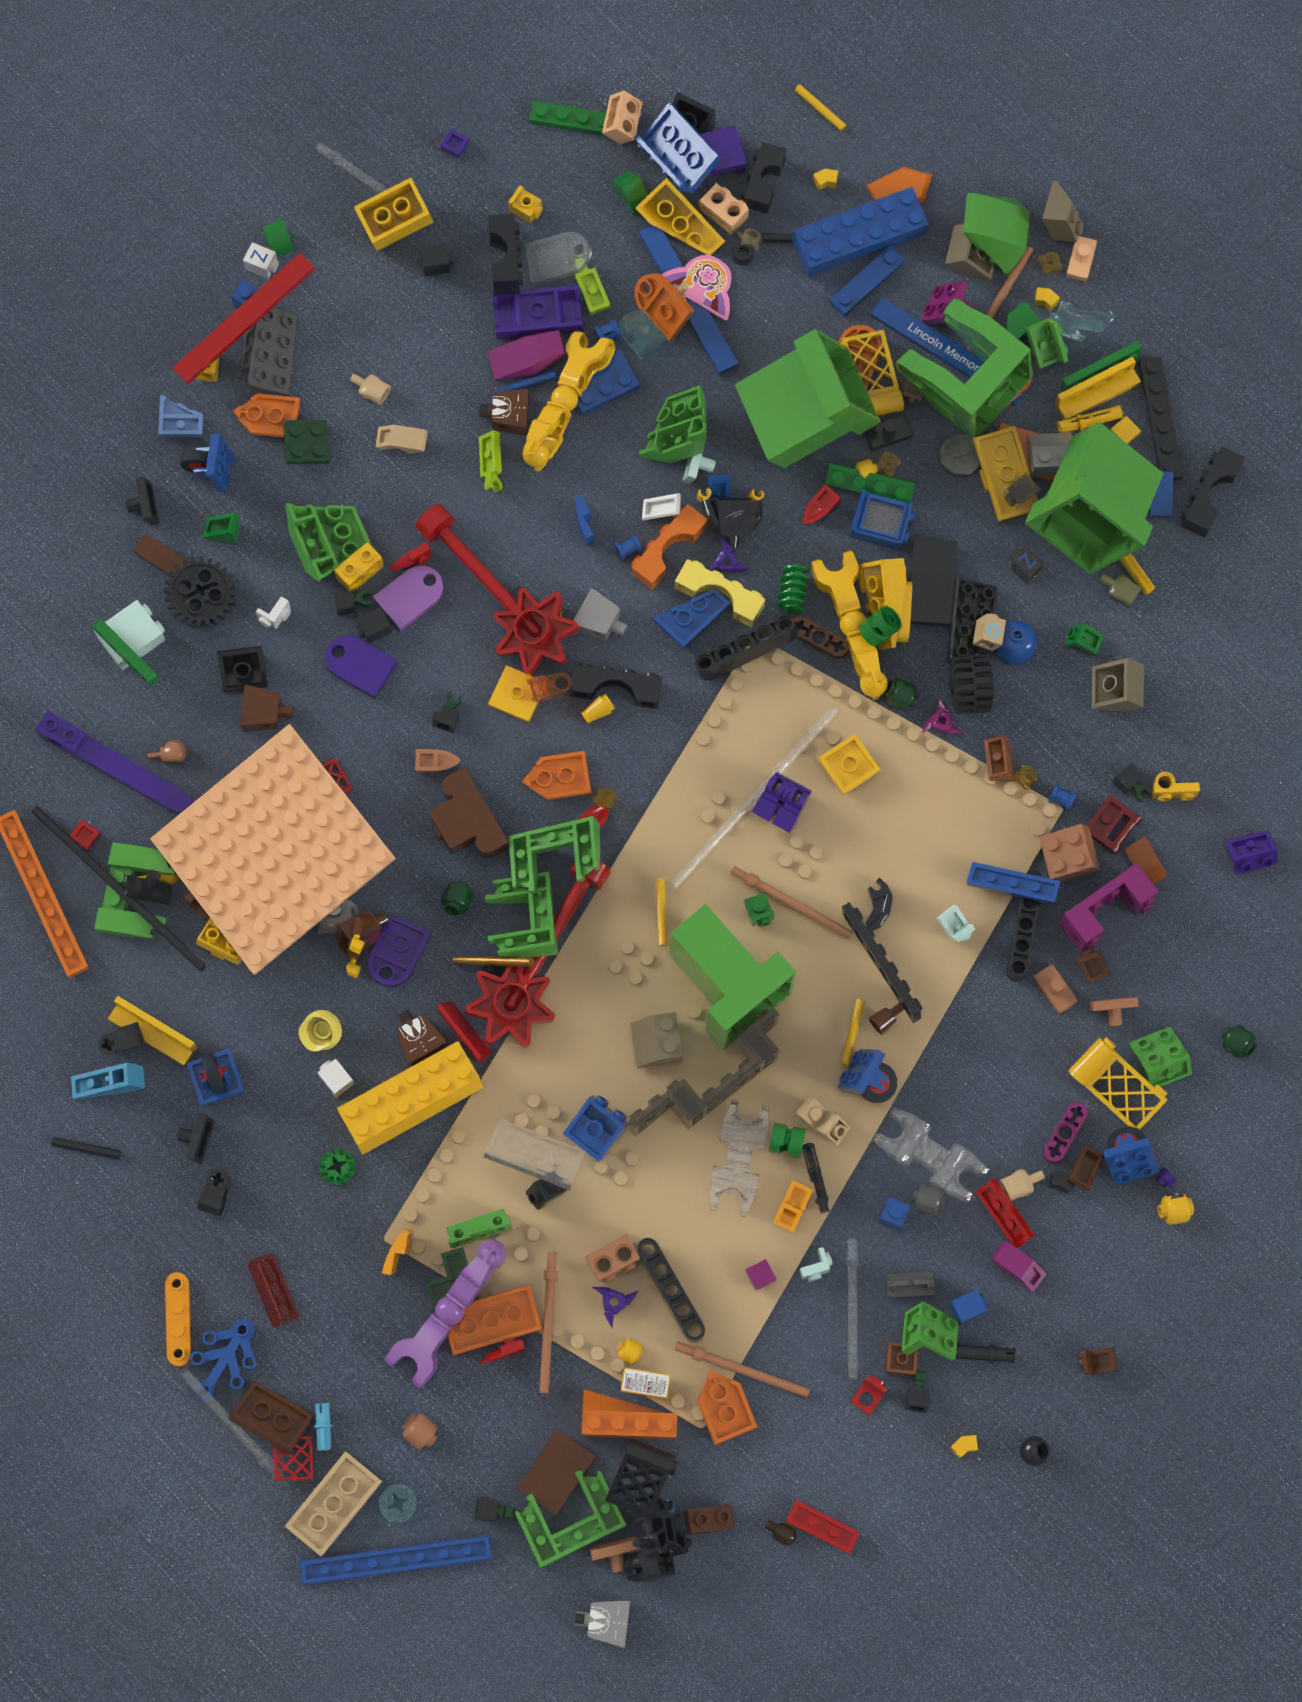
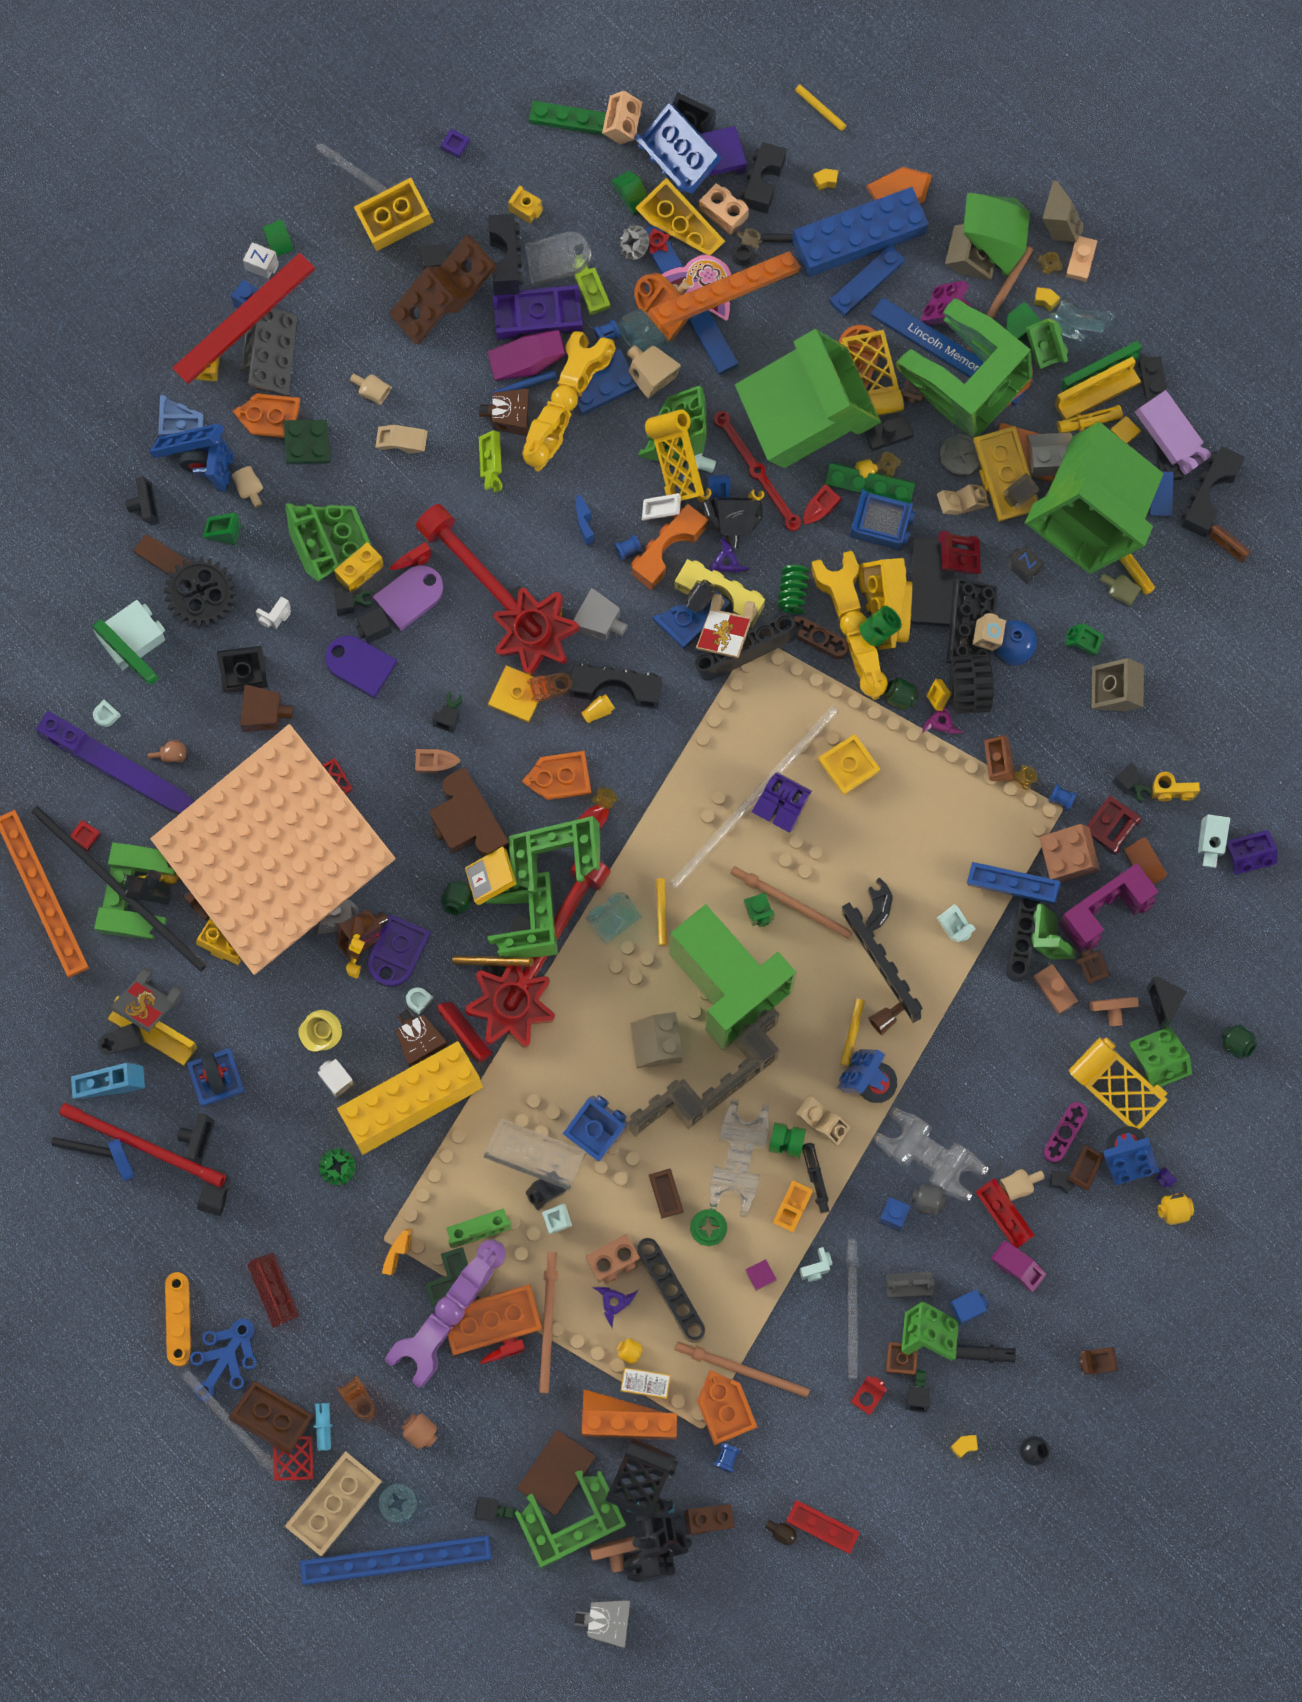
none -> red piece [59,1103,226,1188]
none -> light aqua tile [93,700,121,727]
none -> blue beam [108,1138,135,1181]
none -> flag [110,967,183,1033]
none -> blue plate [150,423,225,458]
none -> tan piece [231,466,263,508]
none -> clear orange piece [337,1375,377,1422]
none -> reddish brown bracket [389,235,497,344]
none -> light aqua tile [406,988,434,1016]
none -> yellow tile [465,846,516,905]
none -> light aqua tile [542,1204,572,1234]
none -> clear light blue bracket [586,892,642,943]
none -> light grey gear [618,225,649,260]
none -> tan torso [627,345,681,398]
none -> yellow piece [645,409,704,501]
none -> orange plate [648,251,801,330]
none -> red plate [649,228,670,254]
none -> reddish brown tile [649,1168,684,1219]
none -> black brick [685,579,715,613]
none -> green gear [690,1209,727,1247]
none -> flag [696,594,757,659]
none -> blue bush [713,1443,740,1473]
none -> red piece [714,411,801,532]
none -> yellow tile [926,679,951,711]
none -> tan slope [937,484,989,515]
none -> dark red plate [938,531,981,575]
none -> bright green bracket [1032,904,1076,960]
none -> lavender tile [1135,390,1212,475]
none -> black slope [1147,976,1186,1030]
none -> light aqua torso [1198,814,1230,868]
none -> dark orange slope [1209,524,1252,563]

